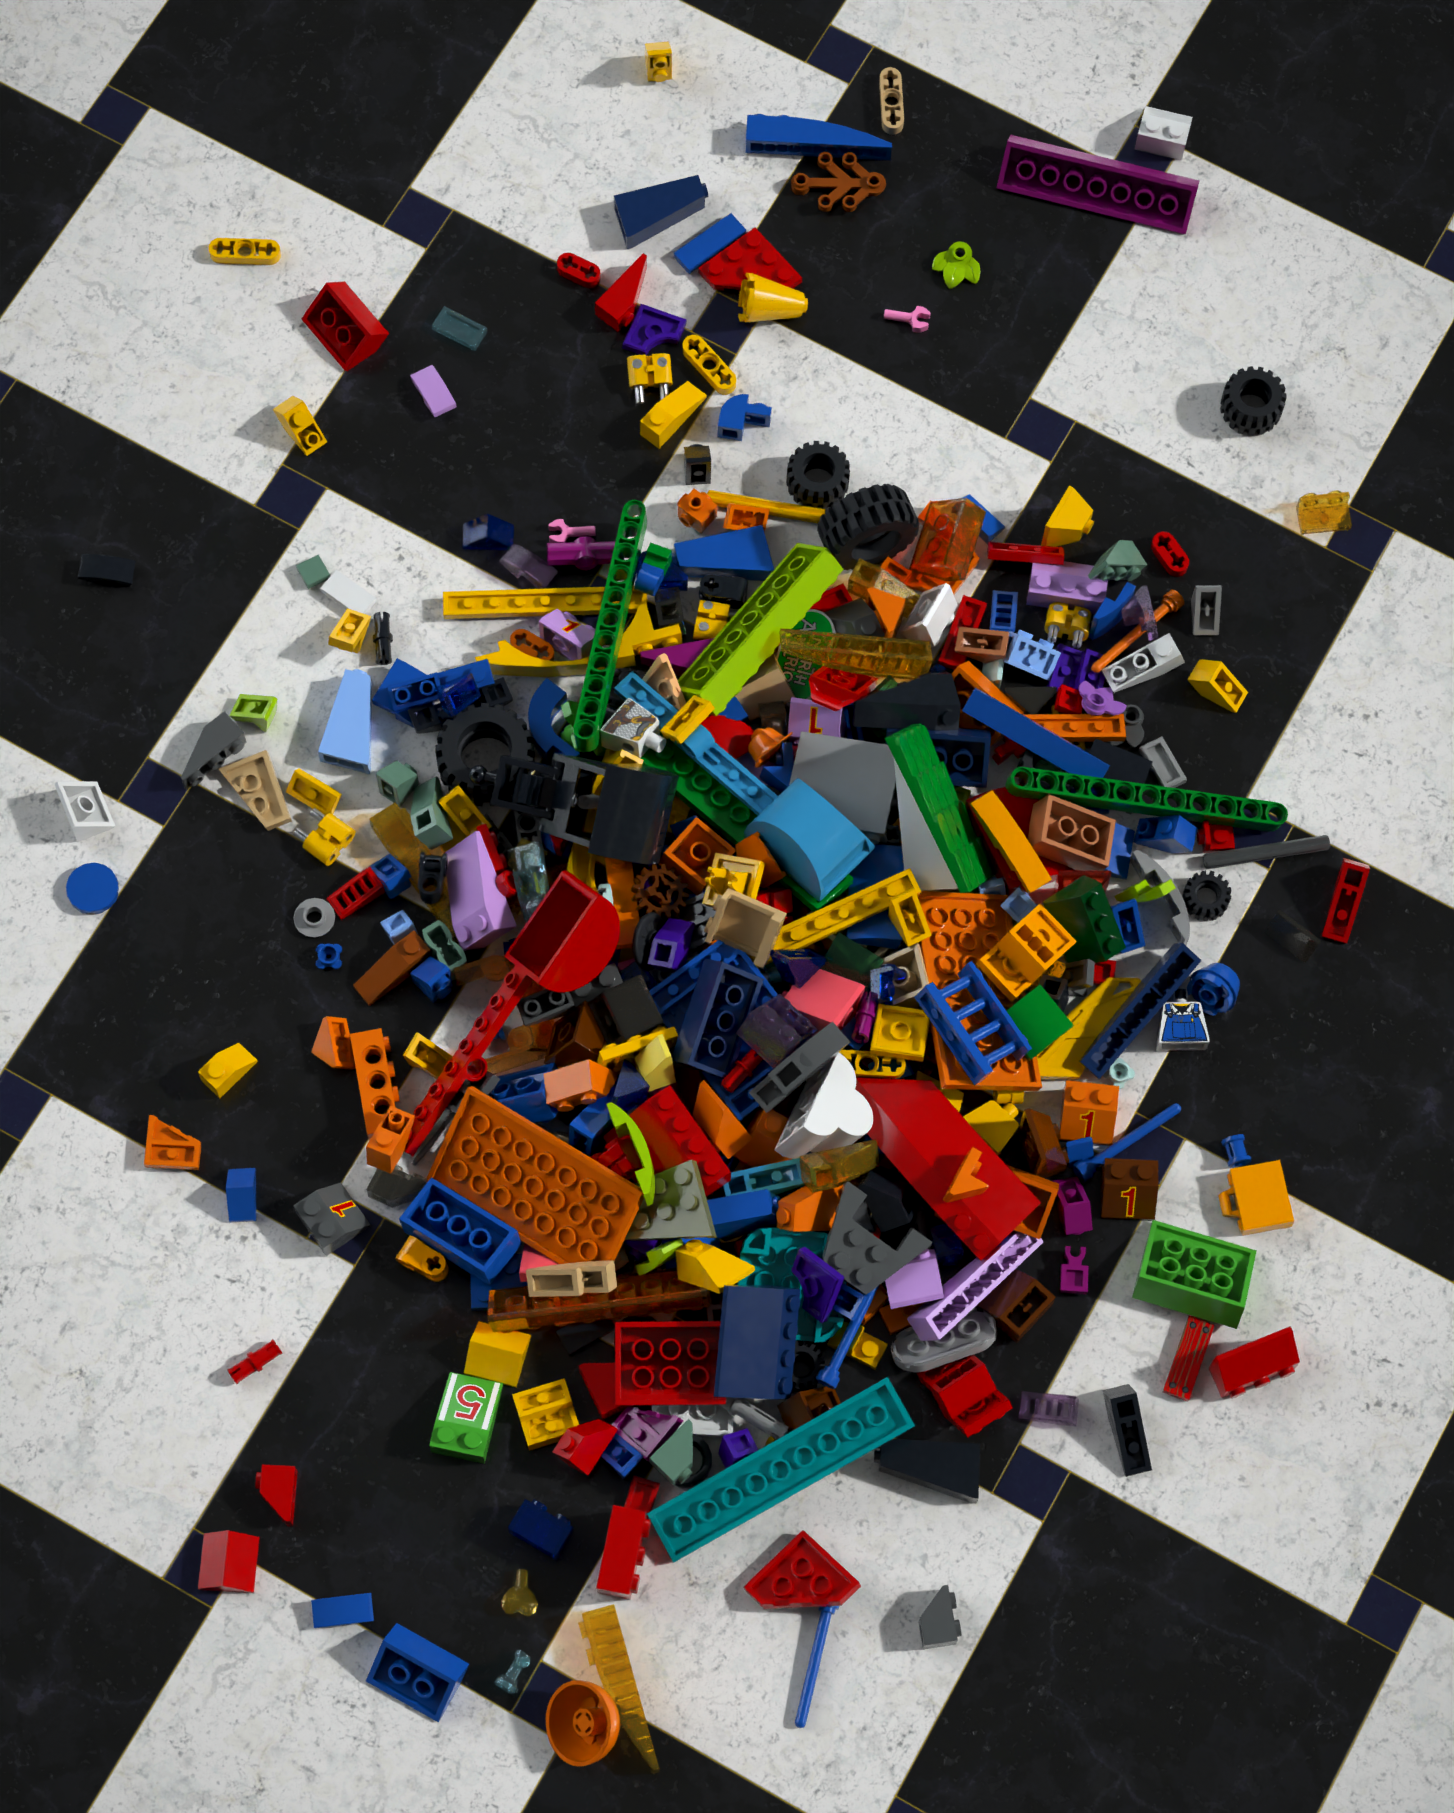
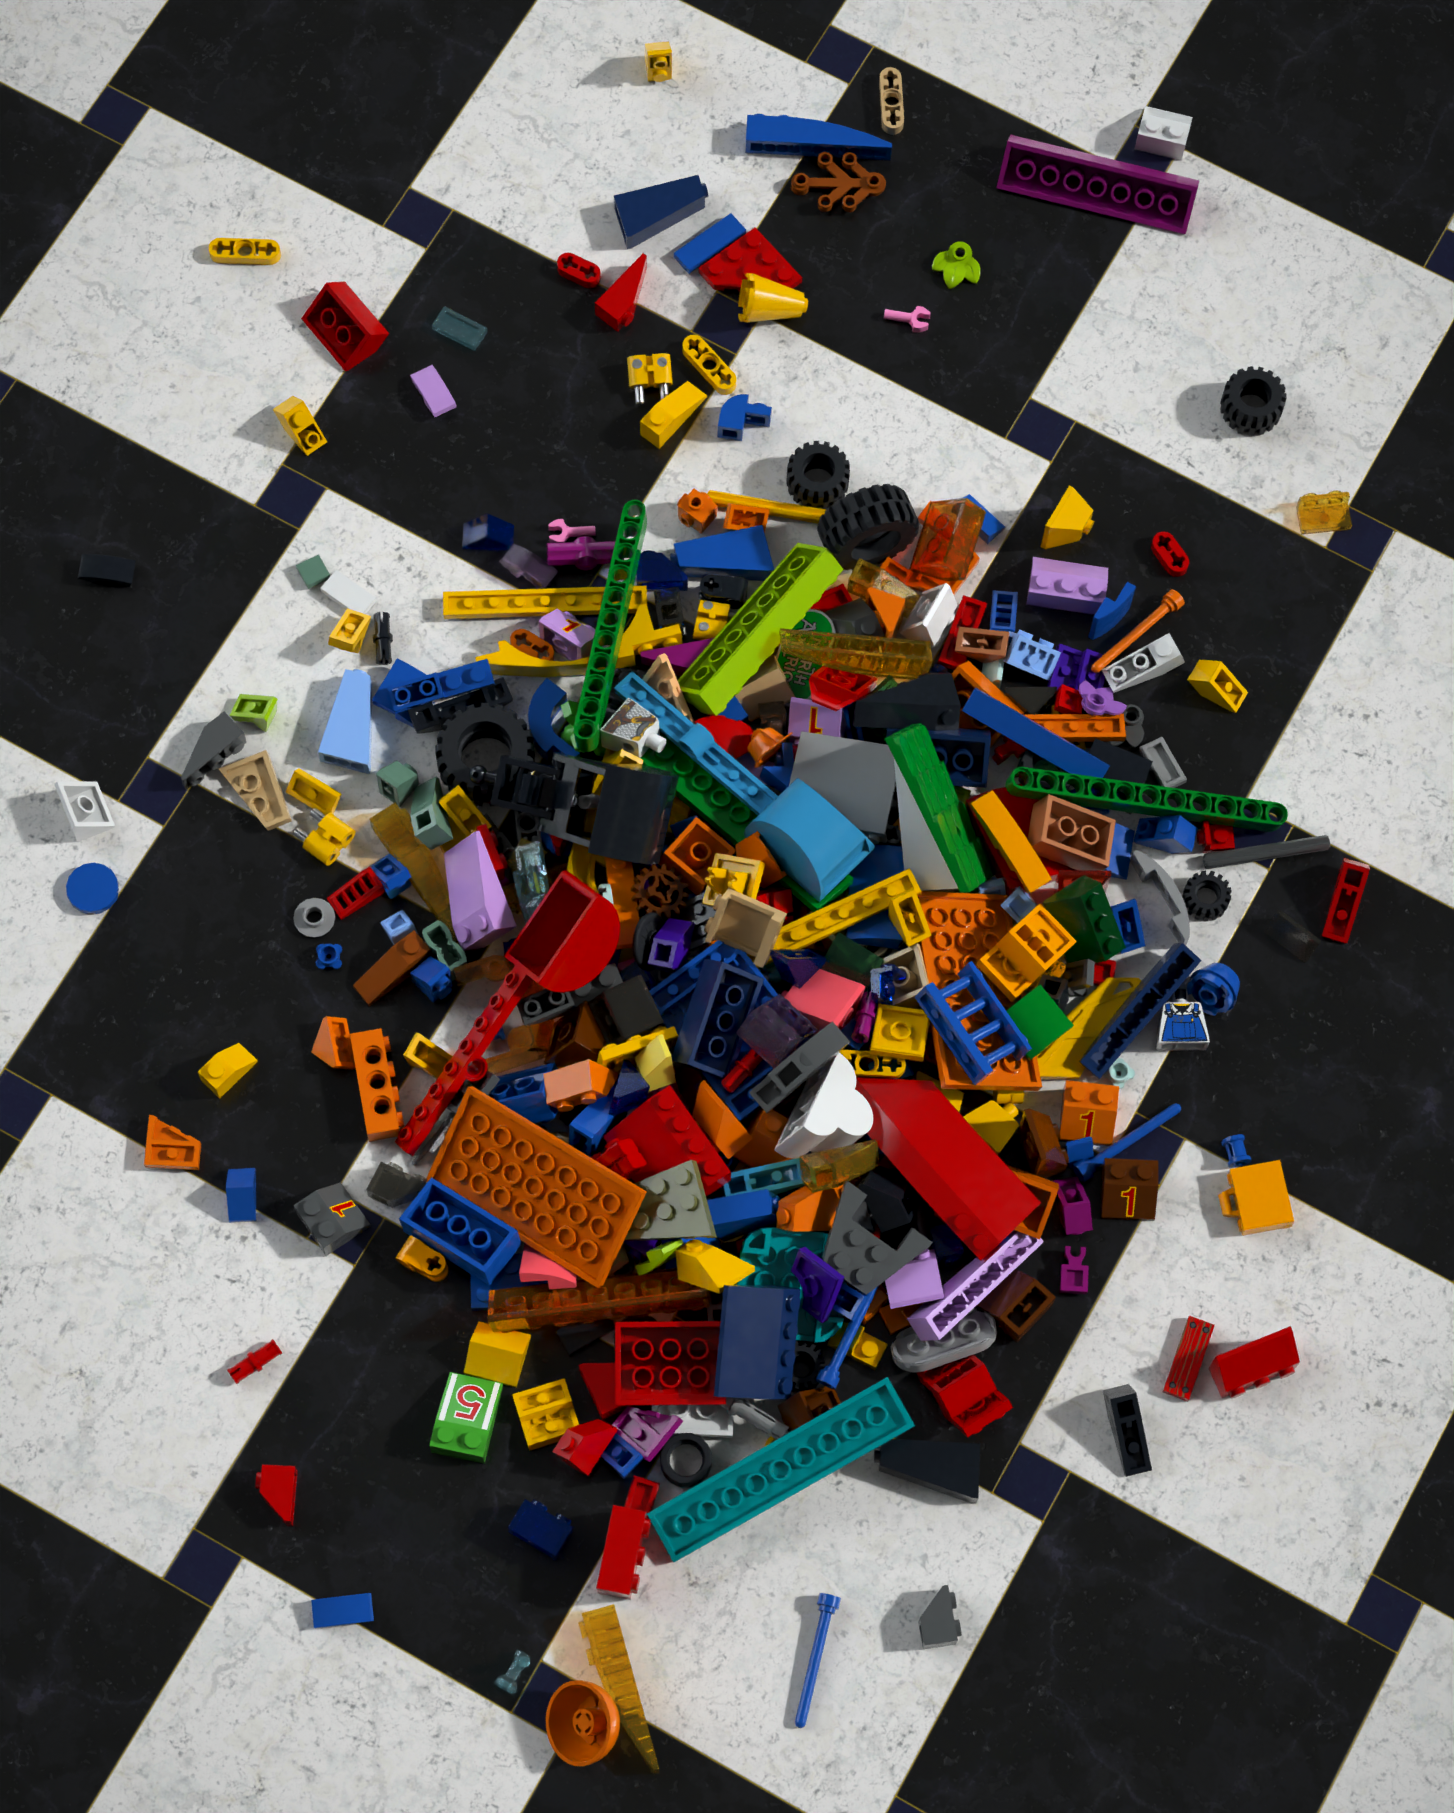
red slope [198,1530,260,1593] -> none
orange slope [366,1106,415,1174] -> none
blue slope [366,1623,469,1722] -> none
black piece [418,852,448,904] -> none
clear blue slope [435,673,481,717] -> none
red tile [496,870,520,898] -> none
clear yellow rock [501,1569,538,1616] -> none
tan slope [526,1260,617,1297] -> none
lime slope [606,1102,655,1206] -> none
dark purple tile [622,304,687,355] -> none
leg [634,542,672,596] -> none
sand green slope [650,1419,693,1486] -> none
yellow tile [660,695,715,744] -> none
black slope [684,444,711,485] -> none
dark purple brick [718,1428,759,1469] -> none
red plate [743,1530,861,1609] -> none
orange slope [943,1147,989,1203] -> none
red tile [987,542,1064,565] -> none
clear purple slope [1019,1391,1079,1426] -> none
yellow piece [1044,602,1092,648] -> none
sand green slope [1088,540,1147,581] -> none
lime slope [1114,879,1176,903] -> none
clear purple slope [1121,585,1159,641] -> none
bright green slope [1132,1220,1257,1329] -> none
light grey slope [1191,585,1222,635] -> none

